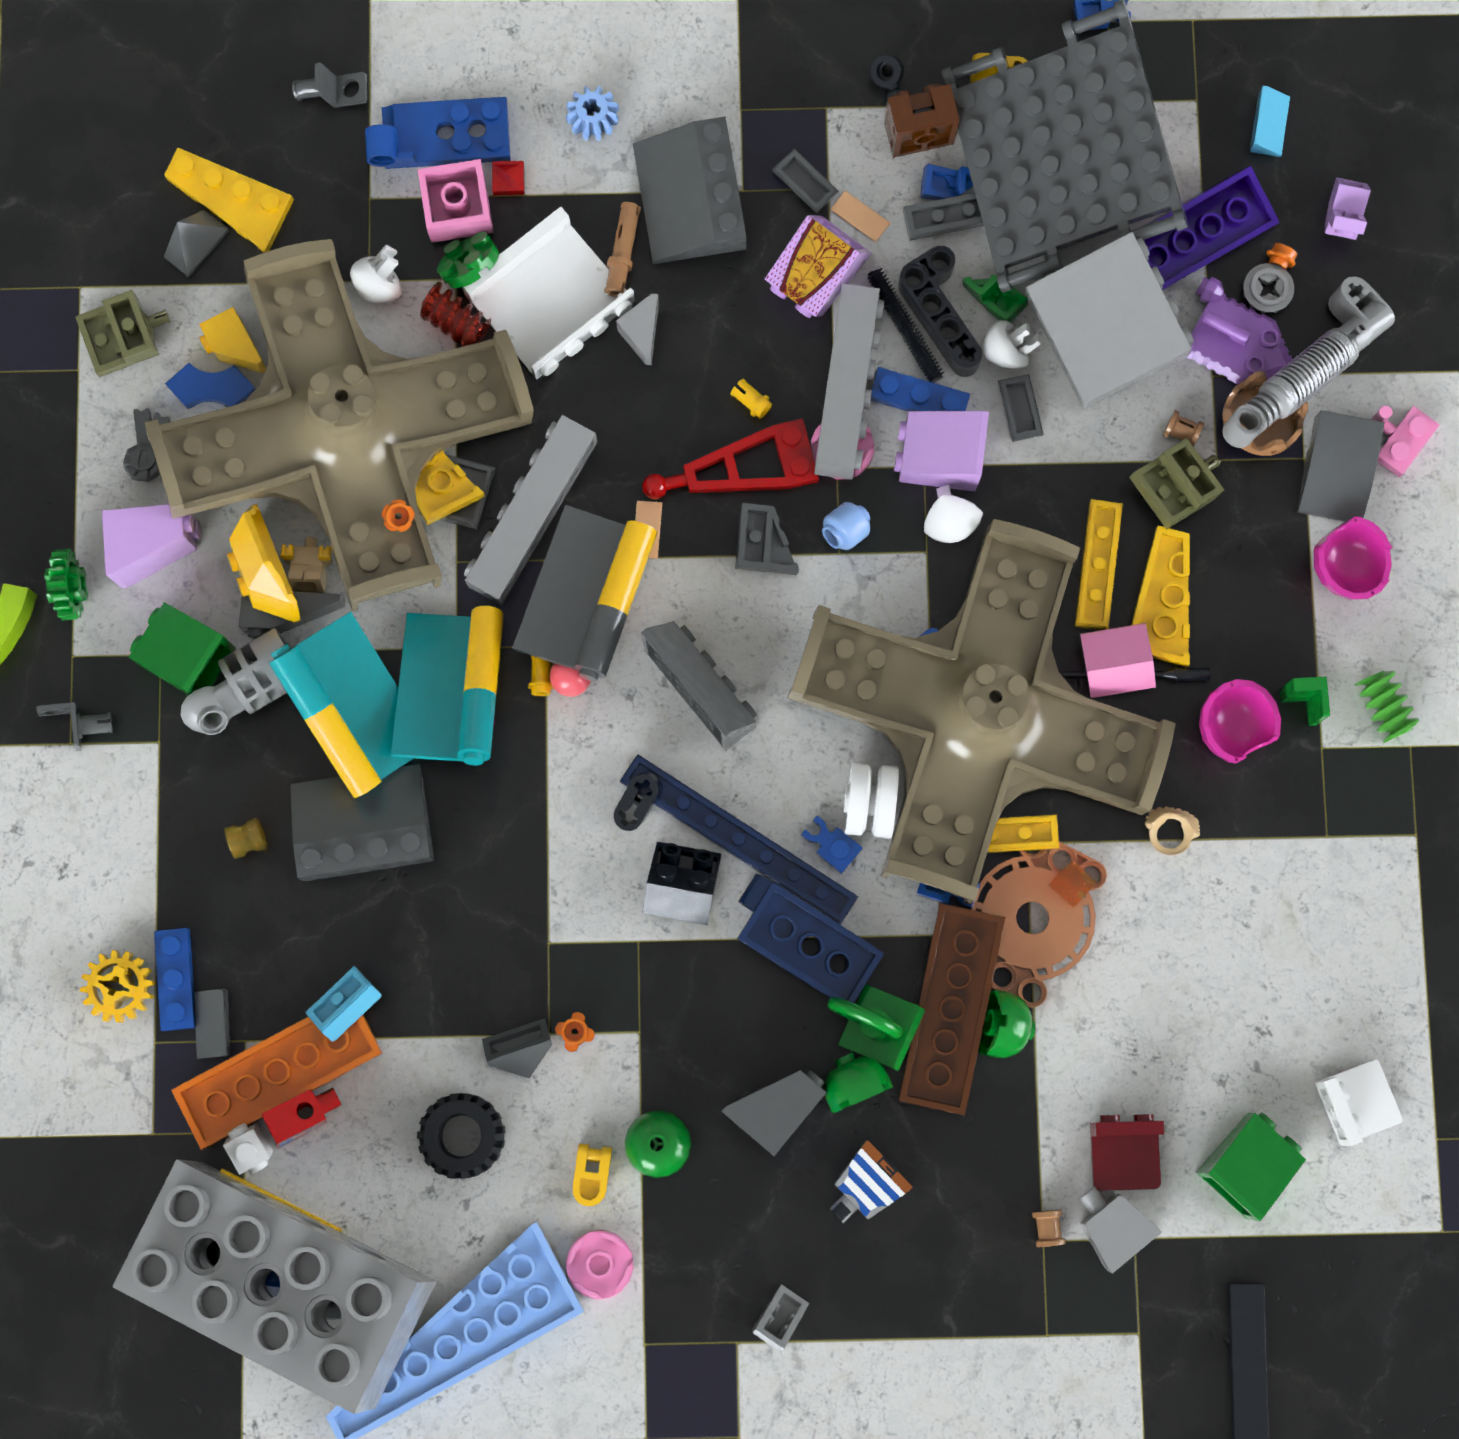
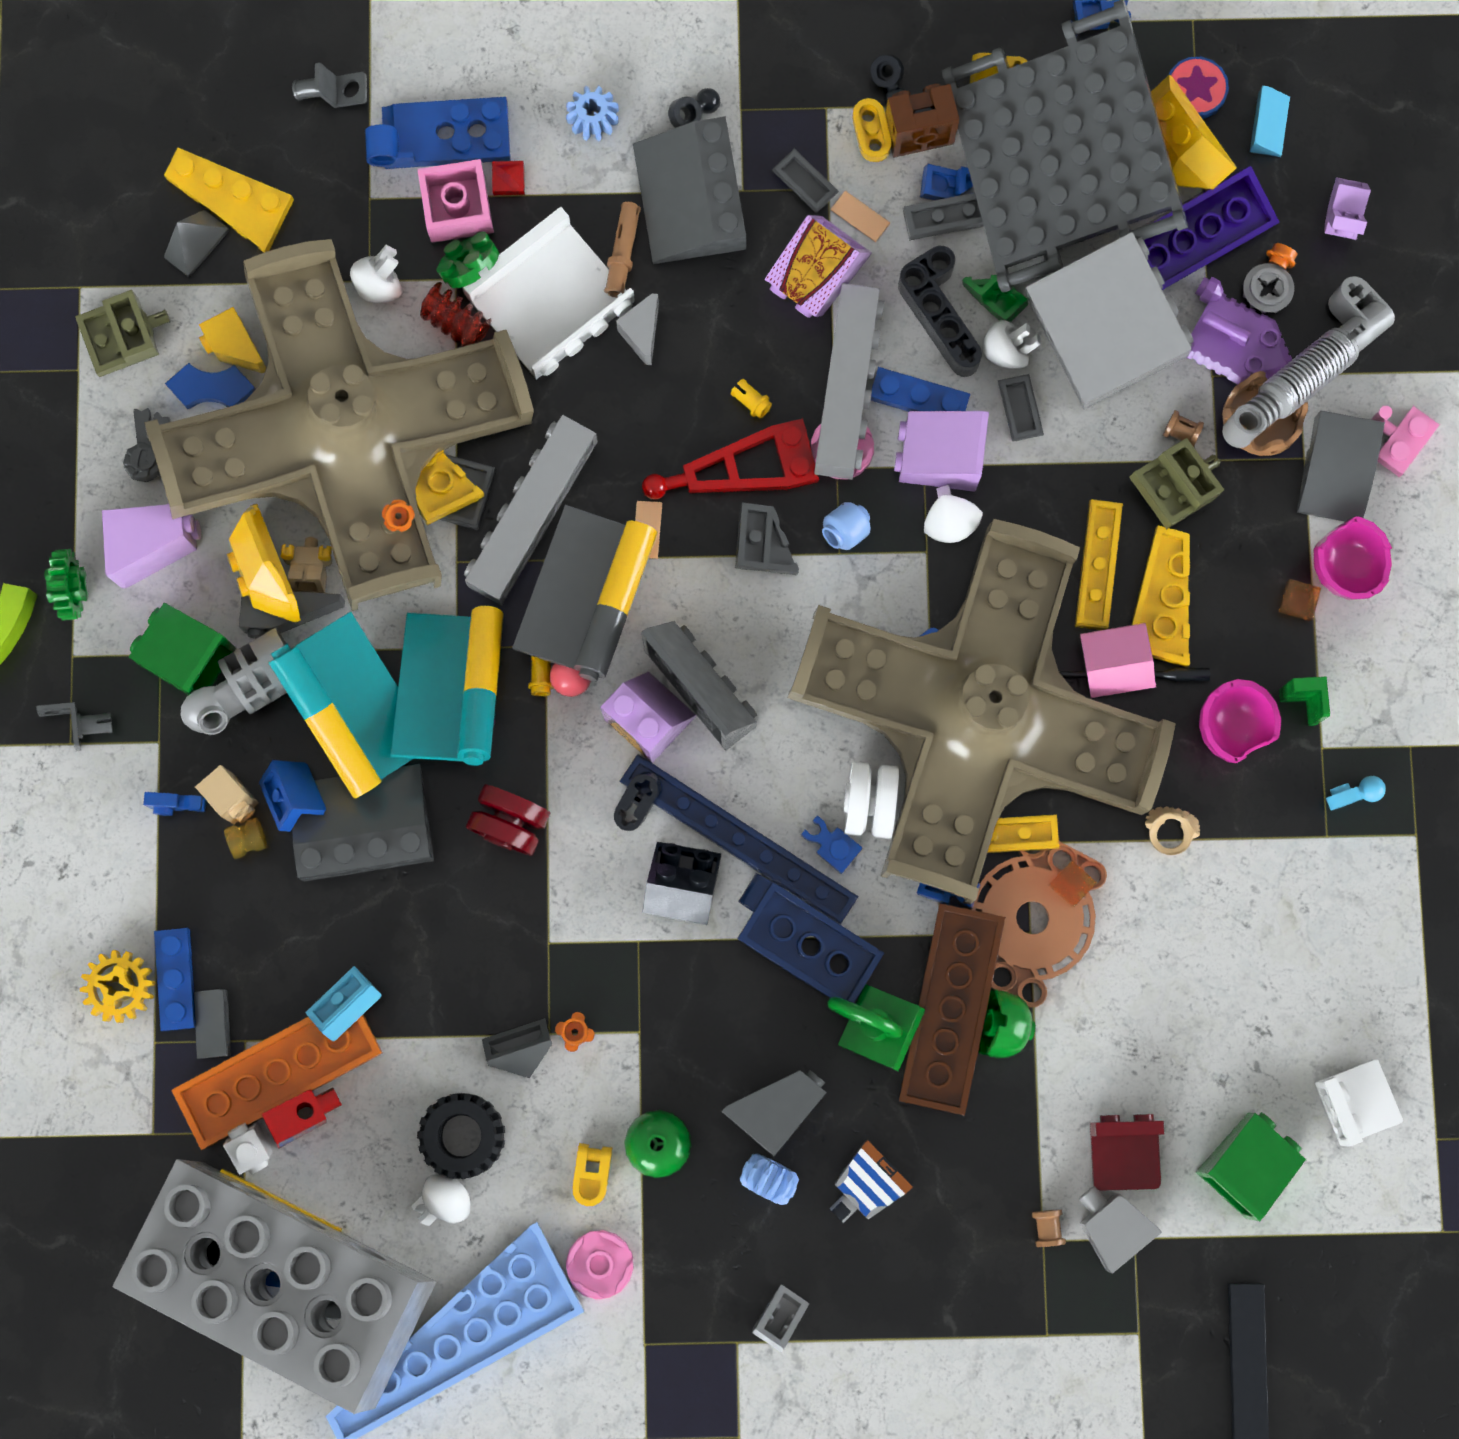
green cylinder [824,1053,893,1114] -> none
black axle [867,268,944,383] -> none
bright green piece [1354,670,1420,743] -> none
none -> blue plate [143,792,207,816]
none -> tan brick [195,765,259,824]
none -> blue panel [259,760,326,832]
none -> white piece [411,1174,470,1226]
none -> dark red wheel [466,784,551,856]
none -> lavender slope [600,672,696,763]
none -> black plate [668,88,721,128]
none -> light blue gear [740,1154,799,1205]
none -> yellow plate [852,98,891,162]
none -> yellow wedge [1151,75,1237,190]
none -> tile [1169,56,1229,119]
none -> clear orange plate [1279,579,1321,621]
none -> medium azure plate [1326,776,1386,811]

